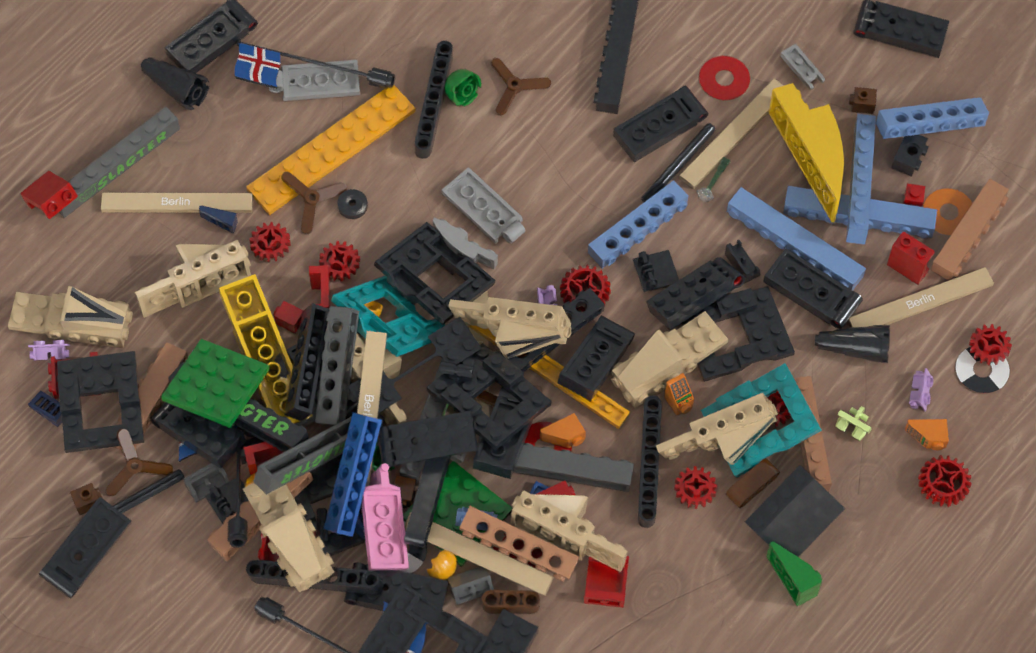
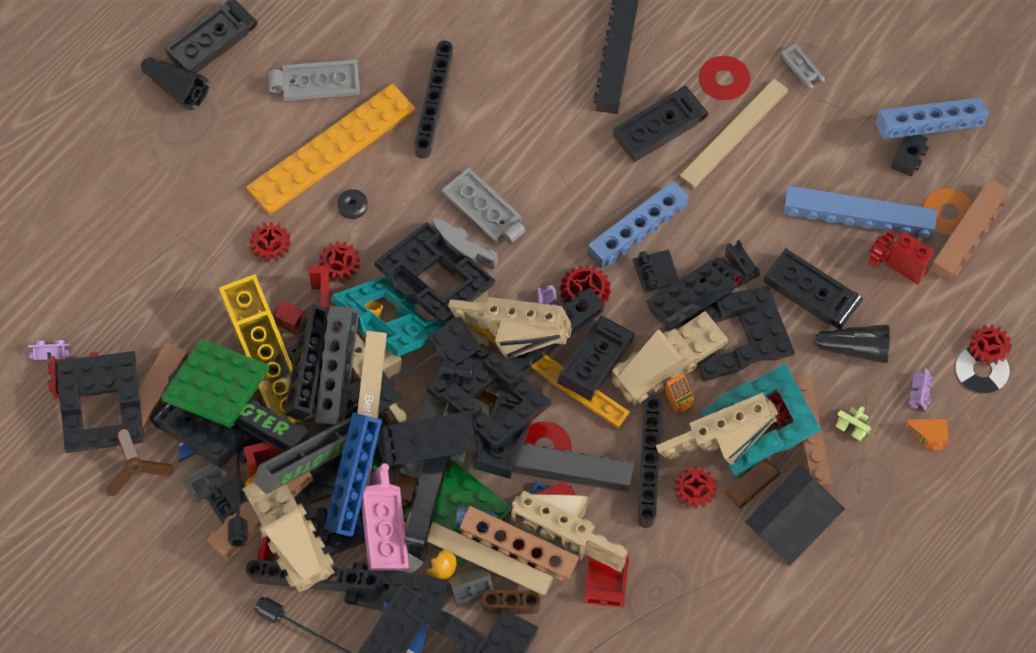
tan wedge [8,286,133,348] -> none
red panel [20,170,78,219] -> none
dark blue slope [28,390,62,427] -> none
black hinge [38,497,132,599] -> none
dark grey brick [59,107,180,218] -> none
reddish brown brick [70,483,102,516] -> none
tan tile [101,193,253,213] -> none
black axle [113,469,184,513] -> none
tan wedge [135,240,251,318] -> none
dark blue slope [199,205,238,233] -> none
flag [235,40,395,89] -> none
reddish brown piece [281,172,347,234] -> none
green cylinder [445,69,482,106] -> none
reddish brown piece [491,58,551,116] -> none
orange slope [540,413,586,448] -> none
black axle [641,123,715,202] -> none
piece [697,157,731,202] -> none
medium blue brick [727,187,866,291] -> none
green slope [766,541,822,606] -> none
yellow slope [768,83,844,222] -> none
medium blue brick [846,114,876,244] -> none
tan tile [848,267,994,327] -> none
reddish brown brick [849,87,877,114] -> none
black hinge [853,0,949,58] -> none
red brick [903,183,926,207] -> none
red gear [918,455,972,507] -> none
none -> red gear [868,229,898,268]

